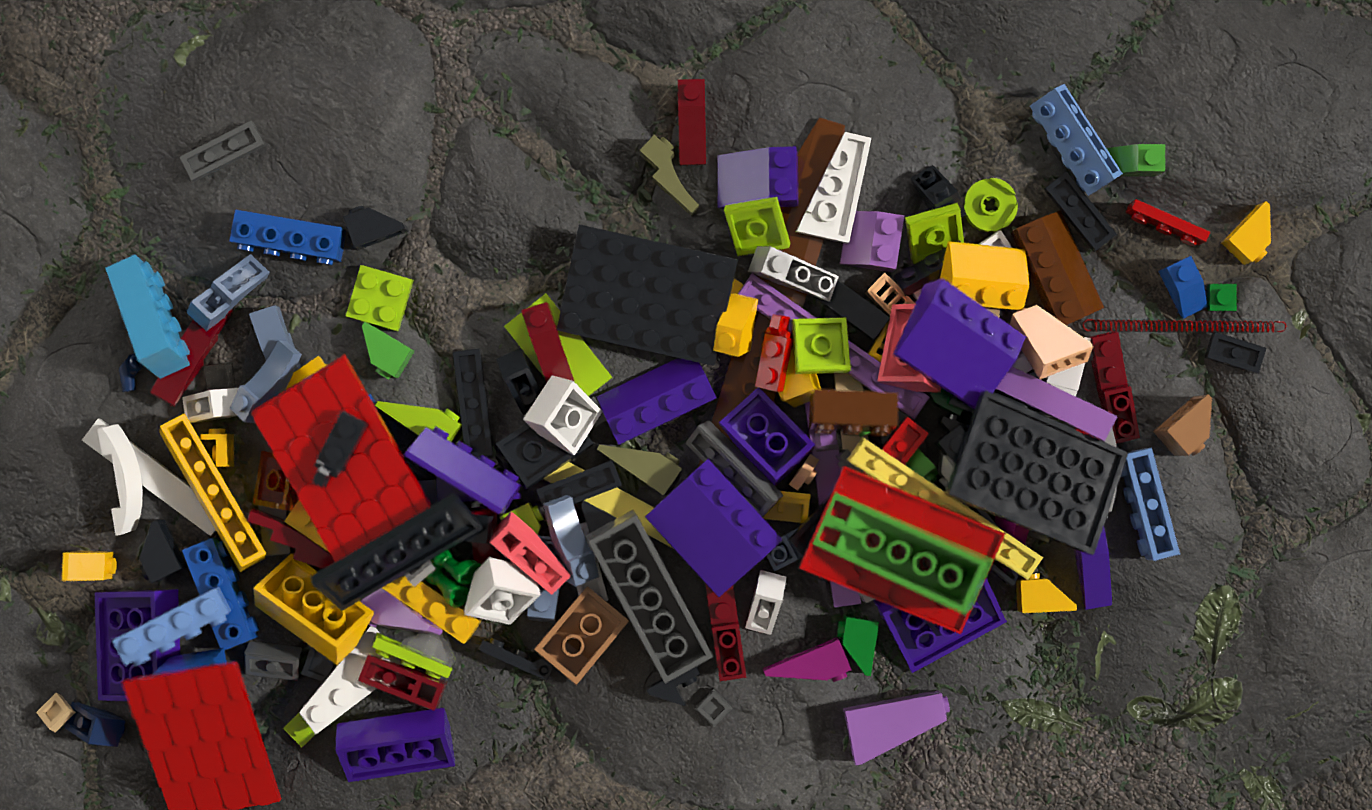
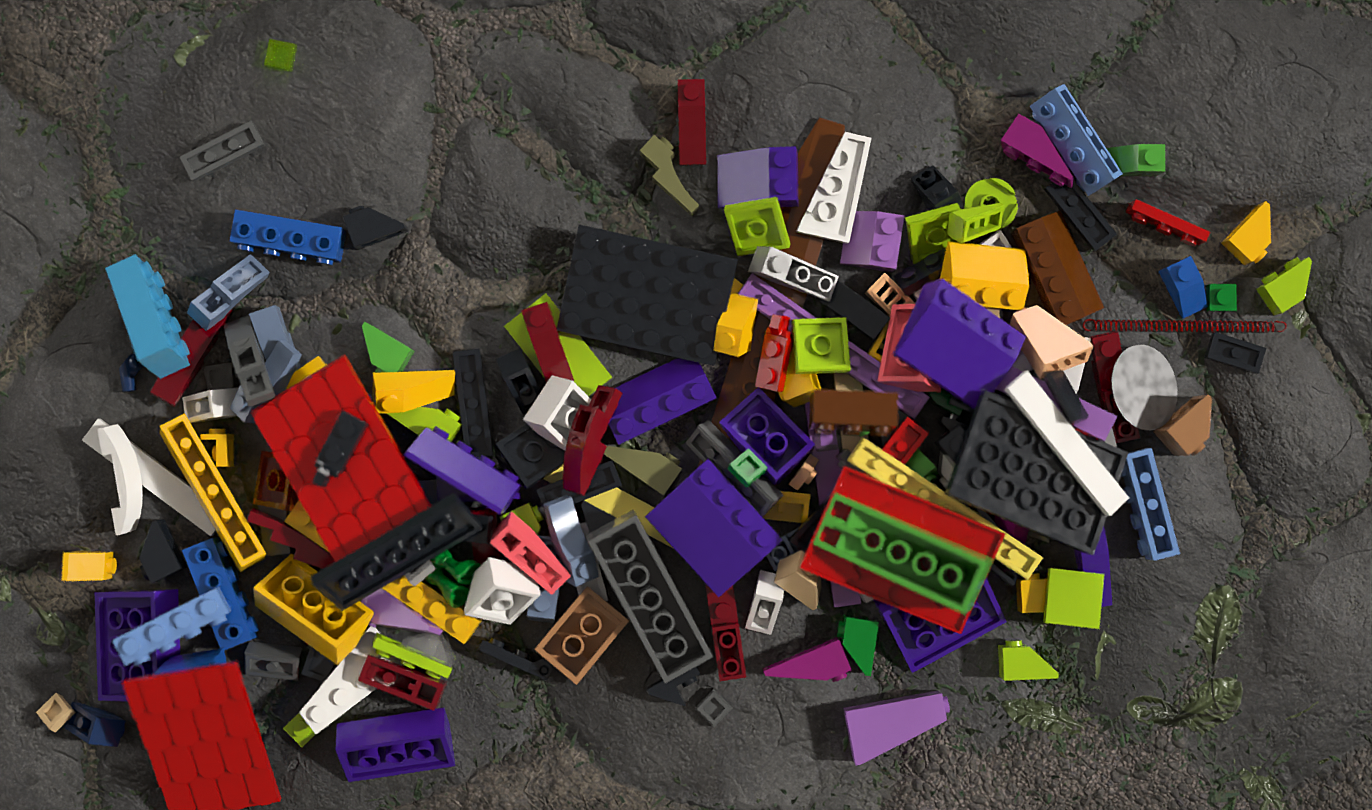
lime plate [346,265,414,332] -> none
none -> dark grey slope [224,315,276,407]
none -> clear neon green tile [264,39,297,72]
none -> yellow slope [372,370,455,413]
none -> dark red slope [563,385,623,495]
none -> plate [728,448,768,488]
none -> tan slope [774,550,822,610]
none -> lime slope [947,203,1004,244]
none -> lime slope [998,640,1059,681]
none -> magenta slope [1001,114,1073,188]
none -> white tile [1004,371,1129,516]
none -> lime tile [1043,568,1104,629]
none -> black slope [1044,370,1088,426]
none -> sticker [1112,345,1178,430]
none -> lime slope [1256,257,1312,316]

